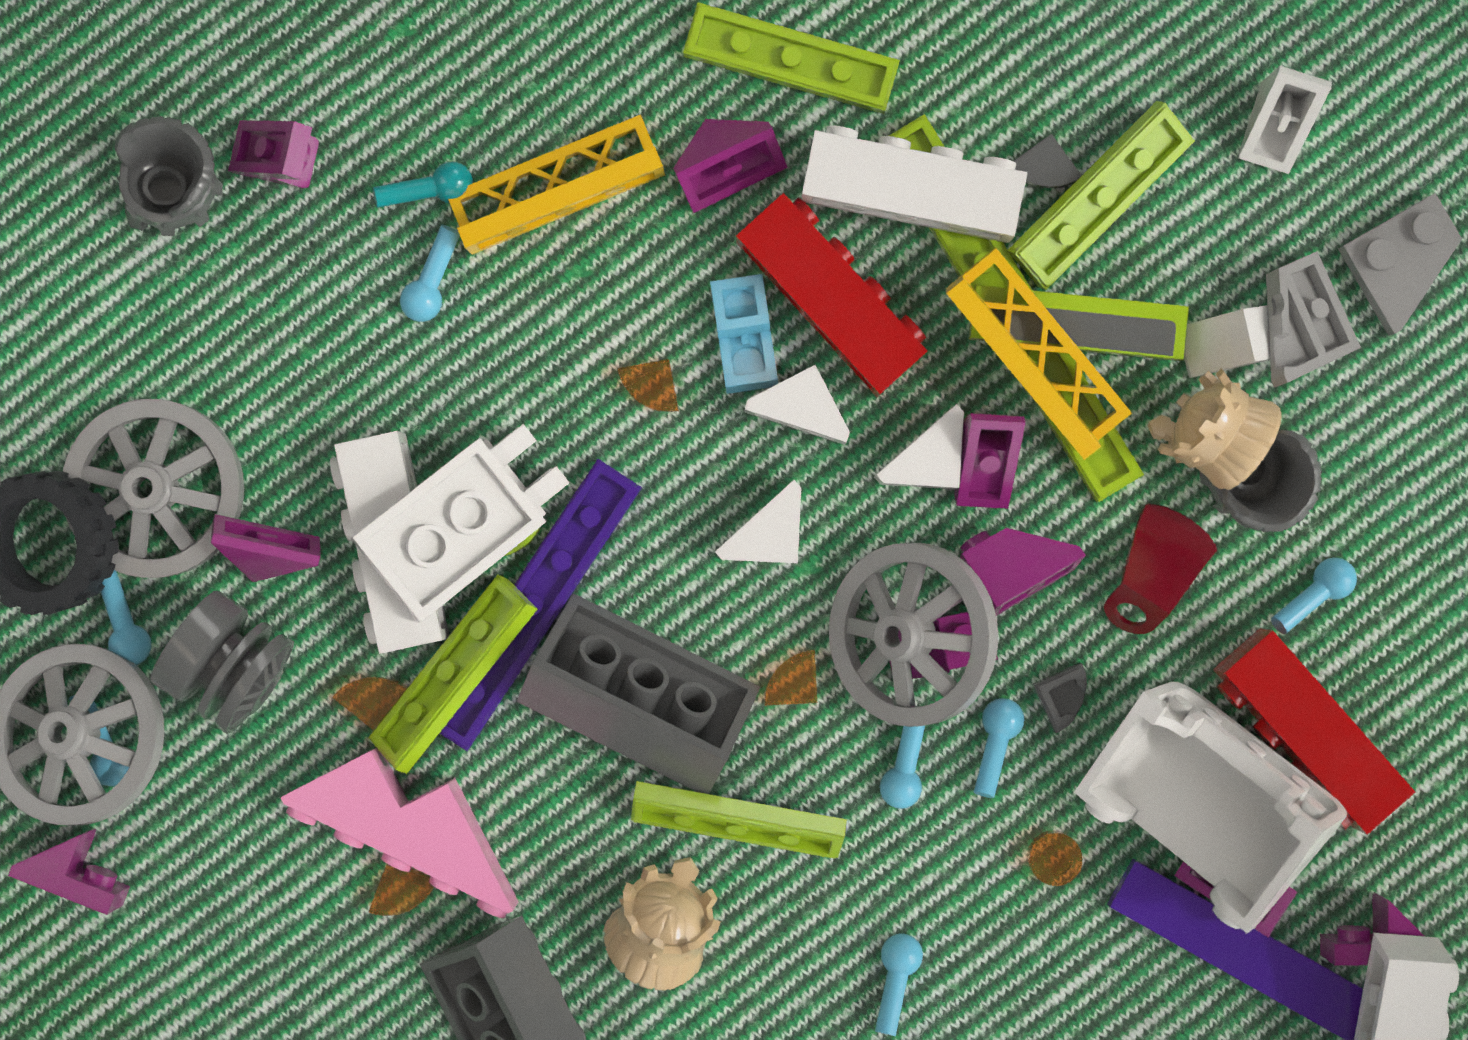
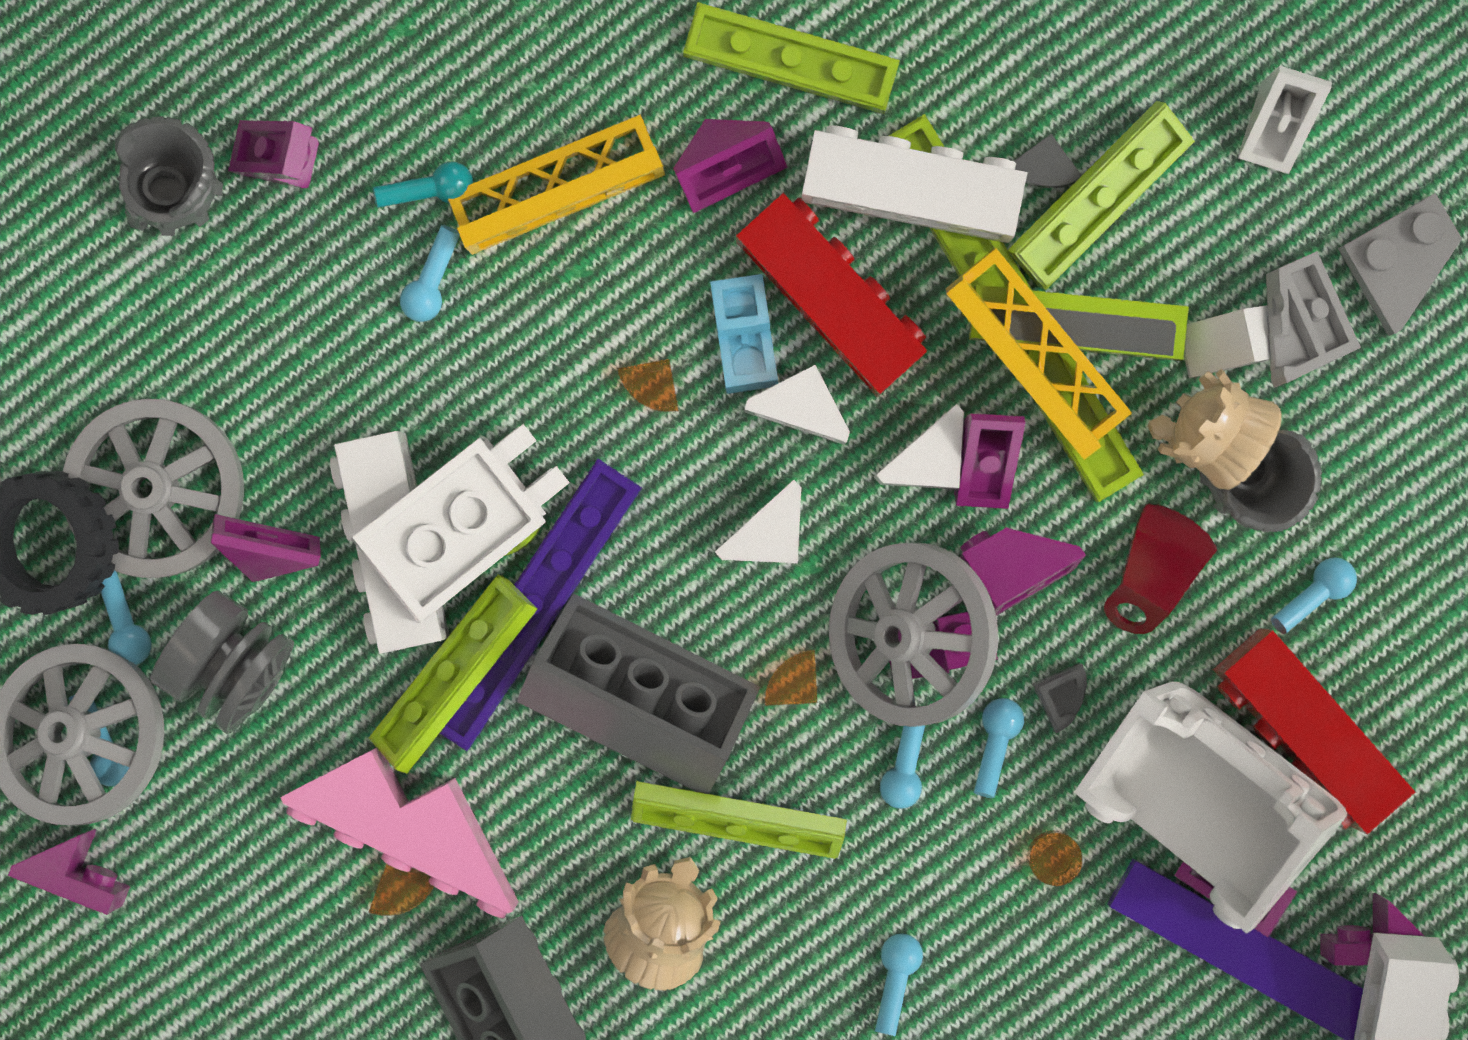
clear orange tile [332,677,408,730] -> none

